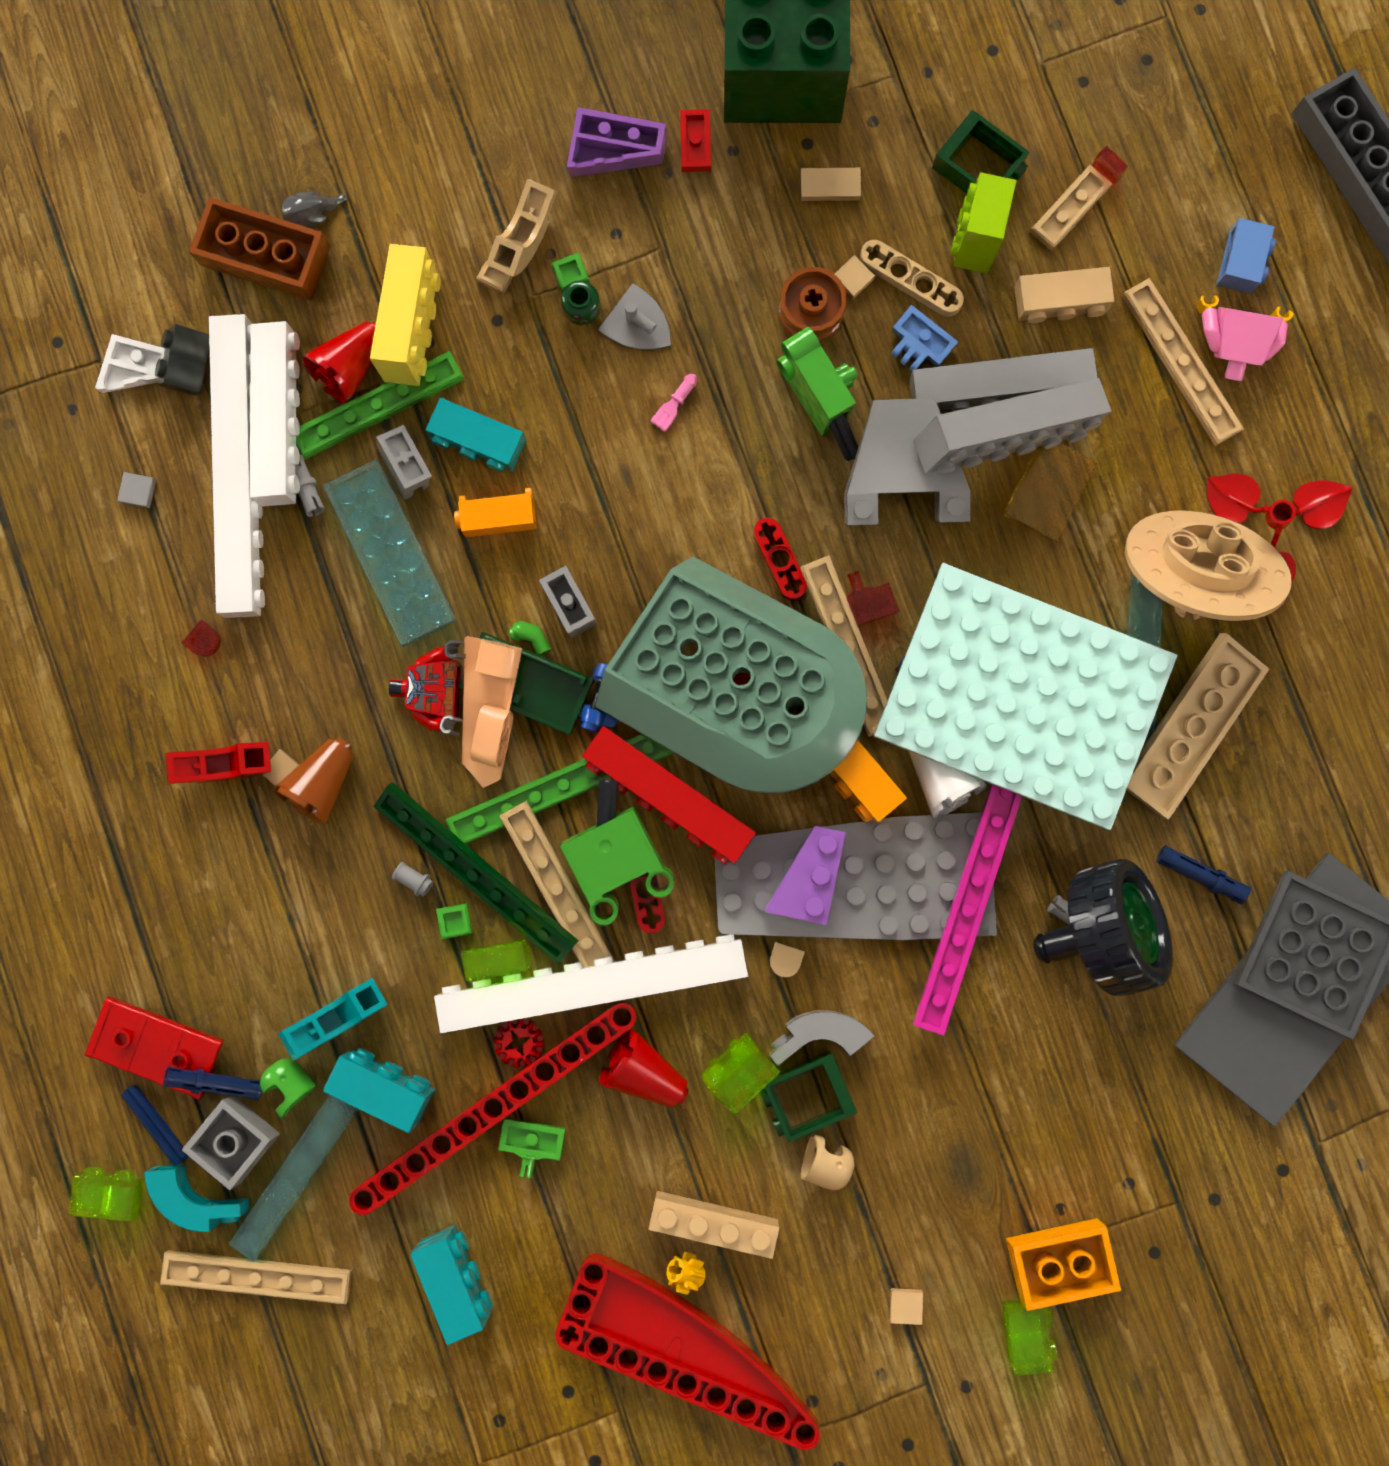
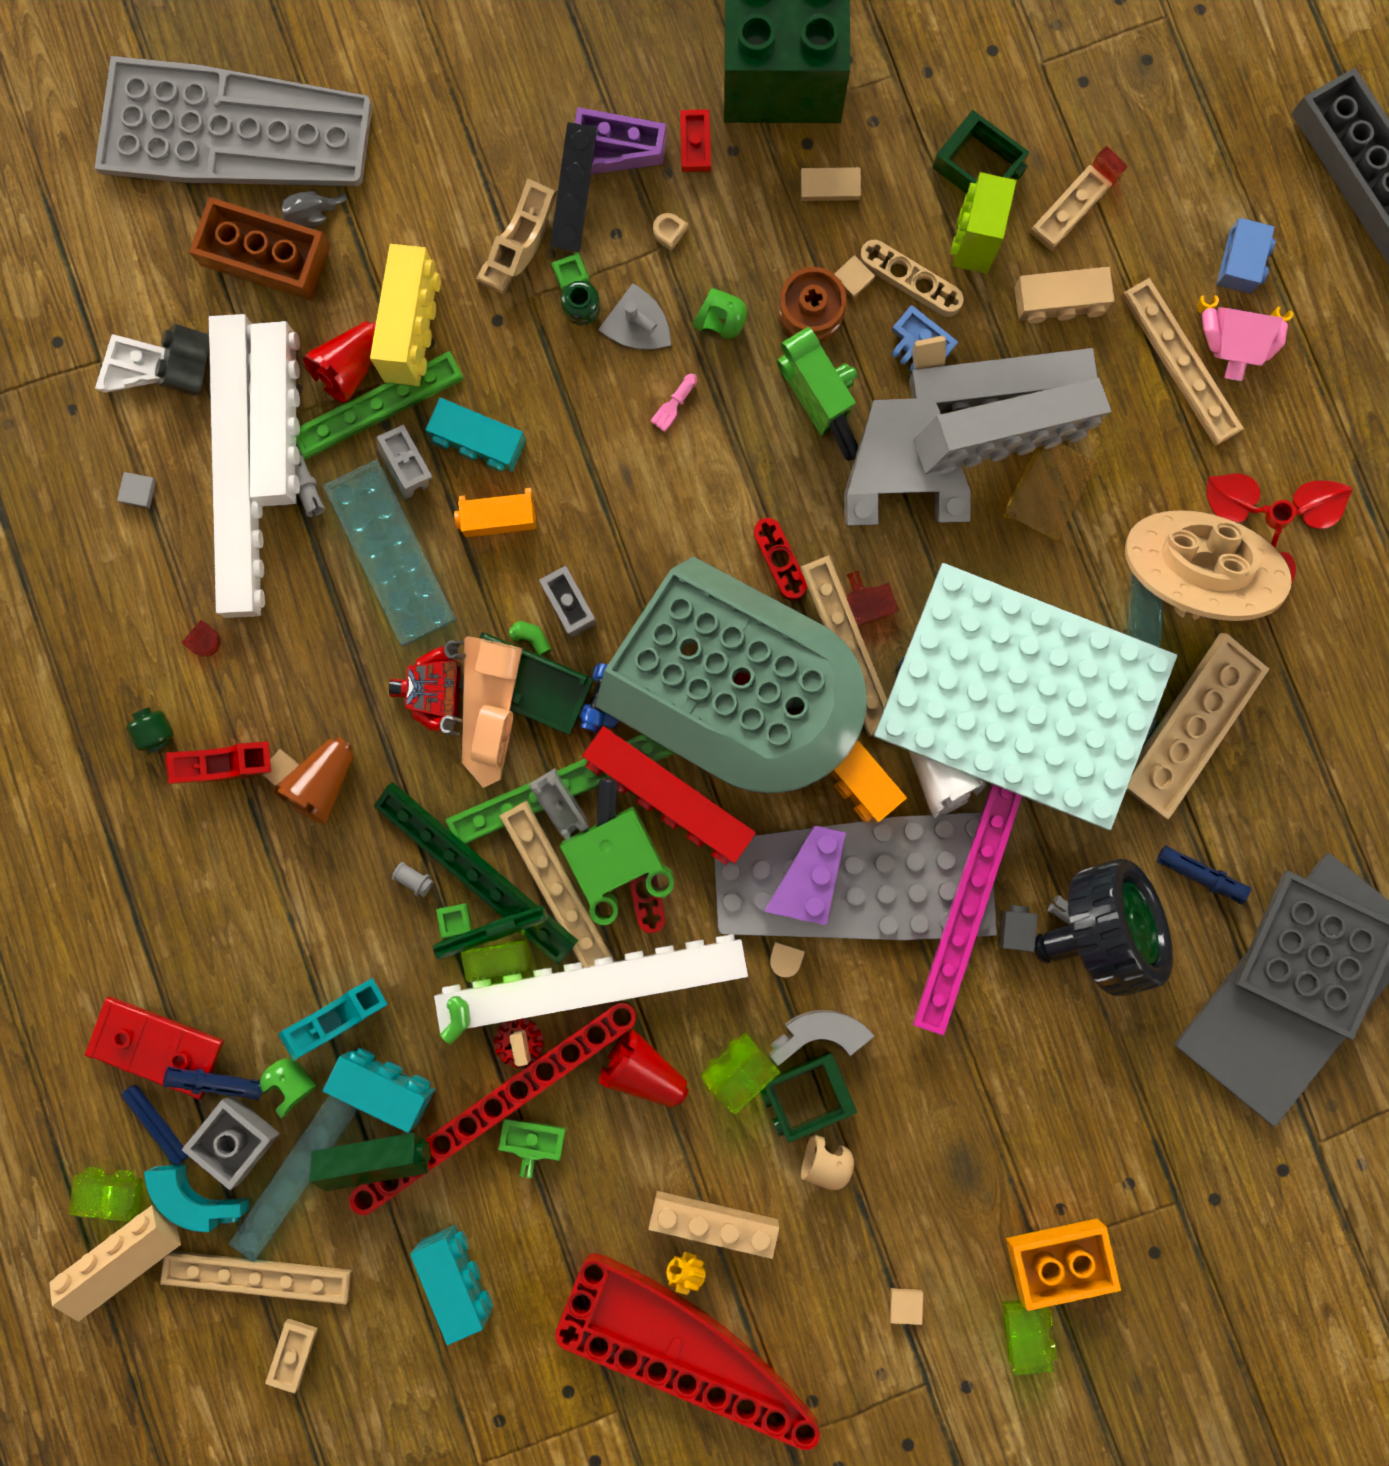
none -> tan brick [49,1205,181,1322]
none -> light grey wing [94,56,372,186]
none -> dark green head [126,707,174,754]
none -> tan plate [265,1318,318,1393]
none -> dark green brick [309,1132,431,1191]
none -> dark green axle [433,905,548,960]
none -> bright green arm [440,996,471,1045]
none -> tan tile [510,1030,531,1066]
none -> light grey hinge [529,768,589,839]
none -> black plate [550,122,598,252]
none -> tan tile [653,213,688,251]
none -> bright green helmet [693,287,747,339]
none -> tan slope [911,336,946,370]
none -> dark grey brick [998,905,1038,952]

